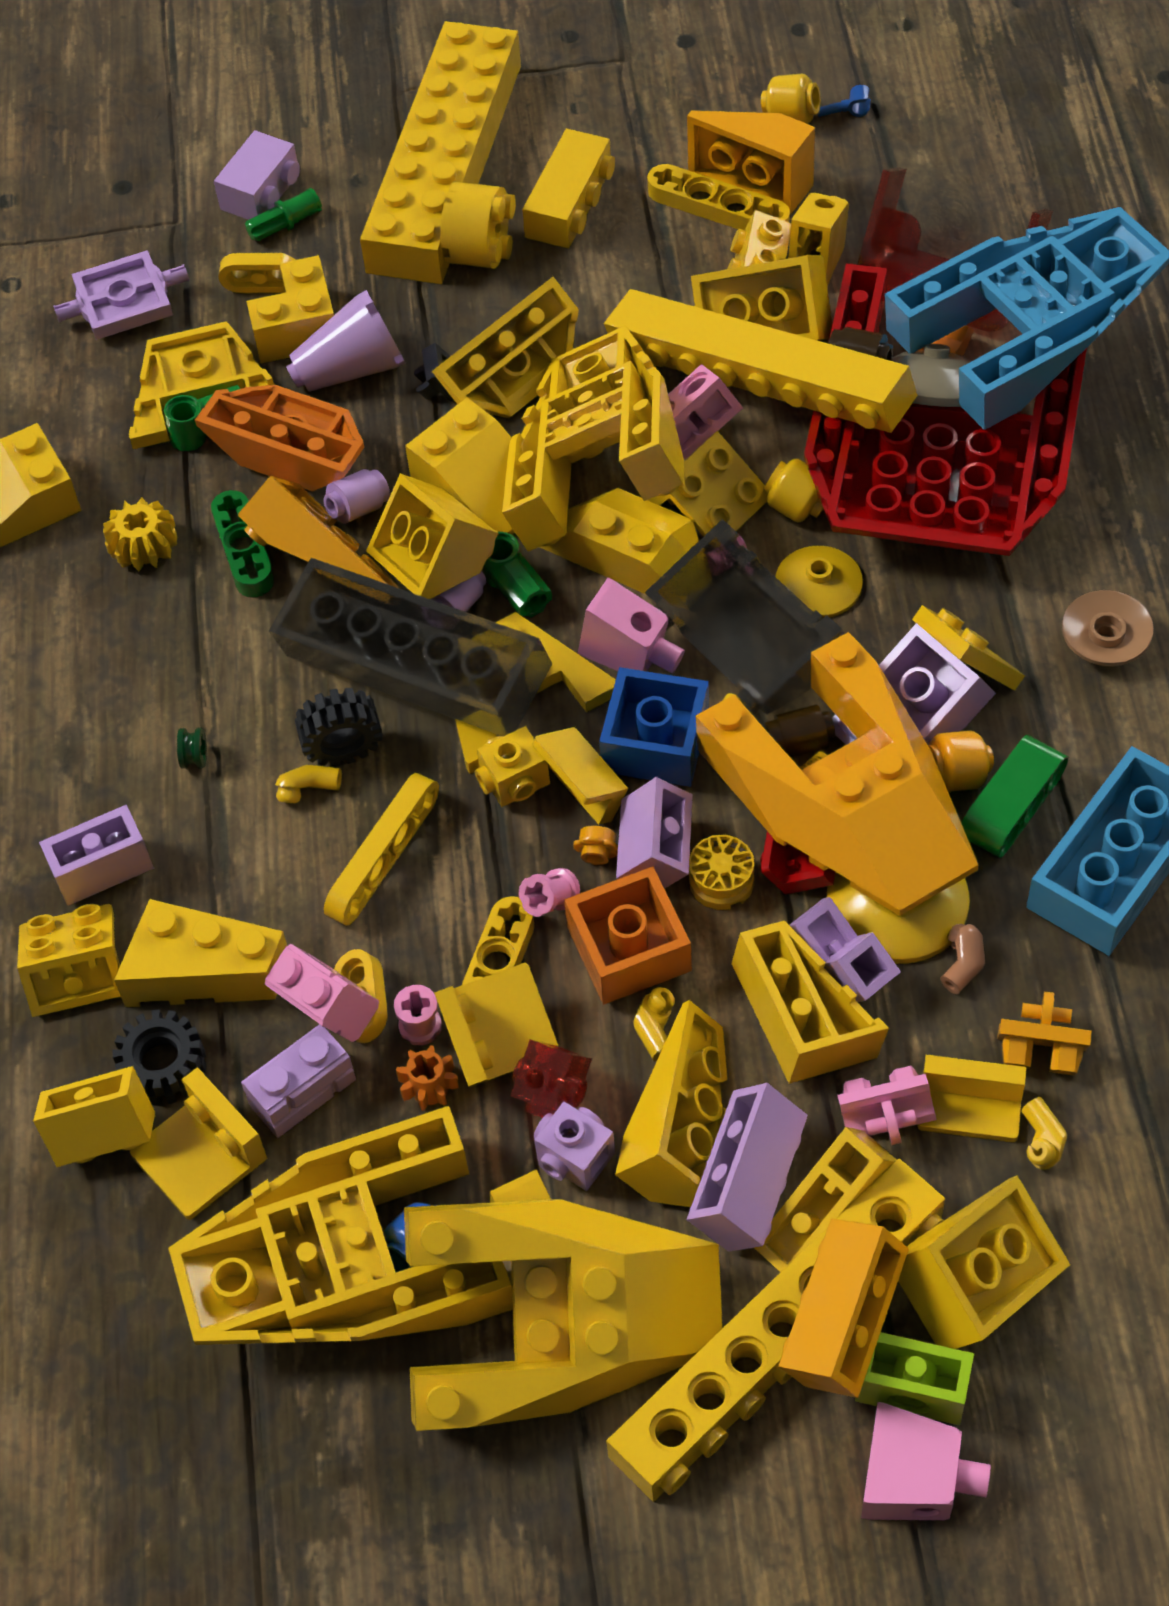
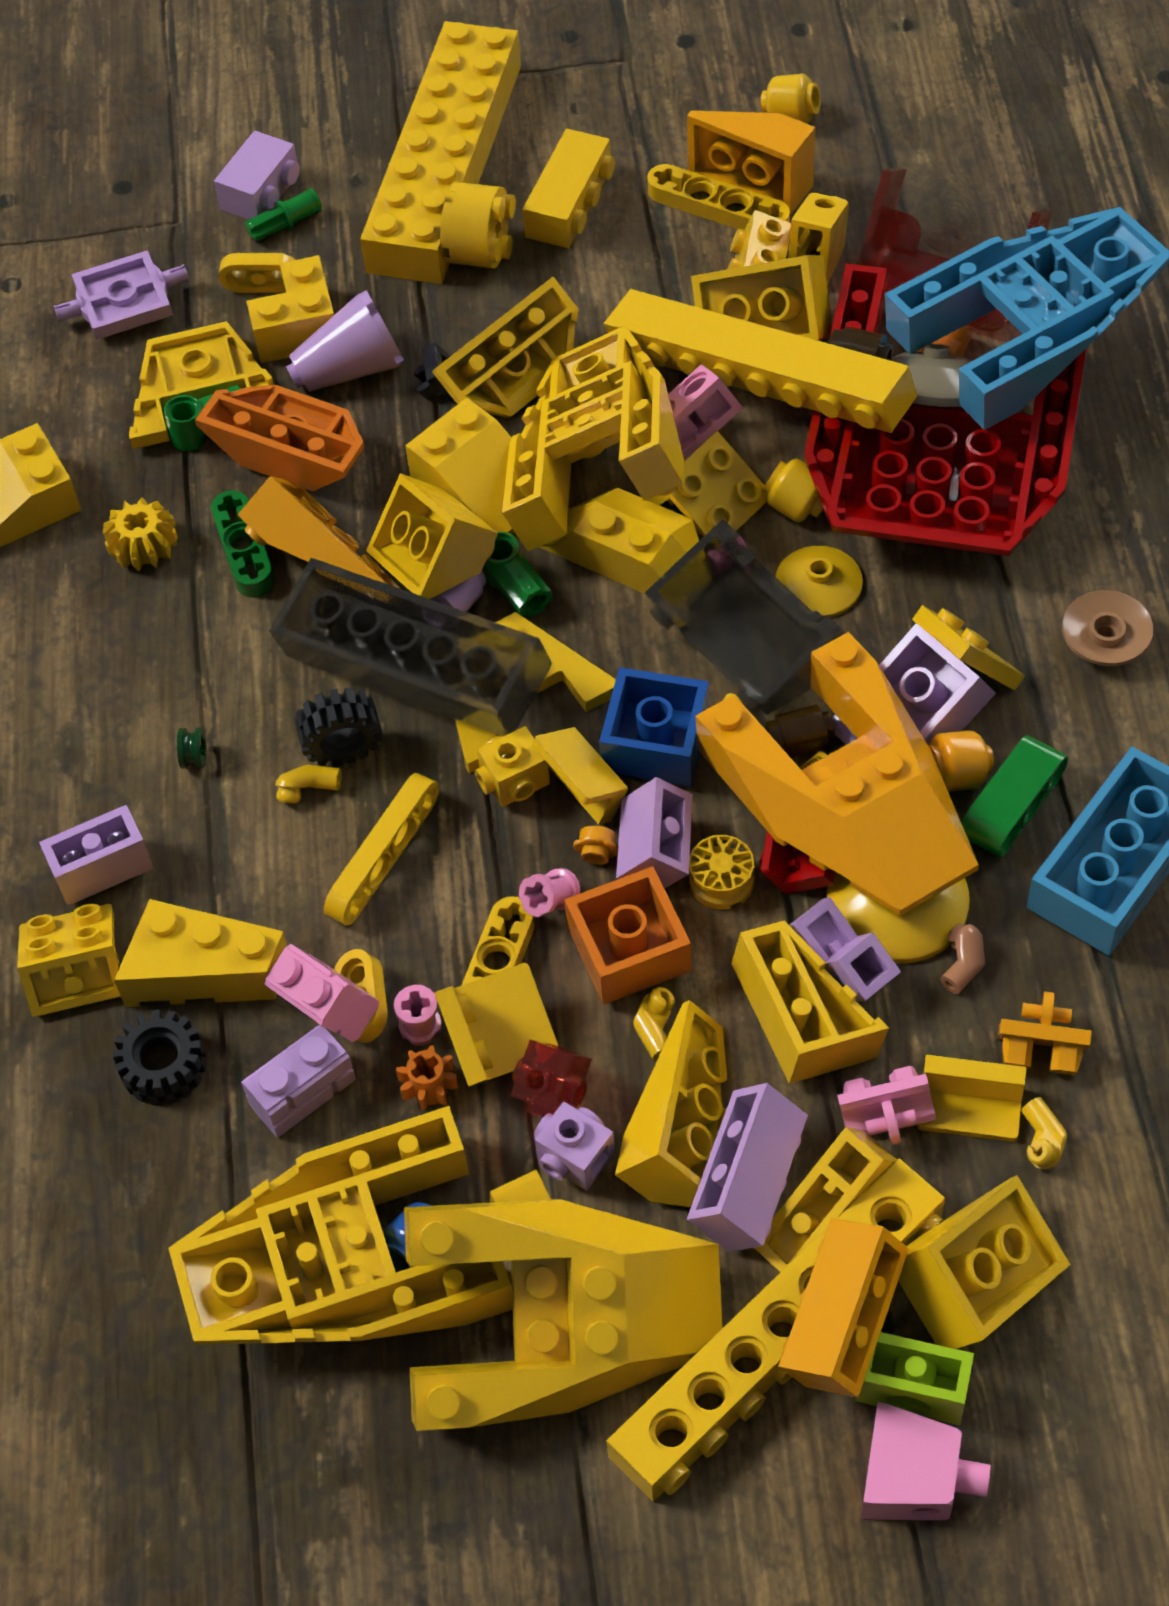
yellow brick [33,1066,155,1167] -> none
yellow bracket [130,1067,268,1220] -> none
lavender brick [323,469,390,524] -> none
bright pink torso [578,578,685,673] -> none
blue hand [818,85,871,117] -> none

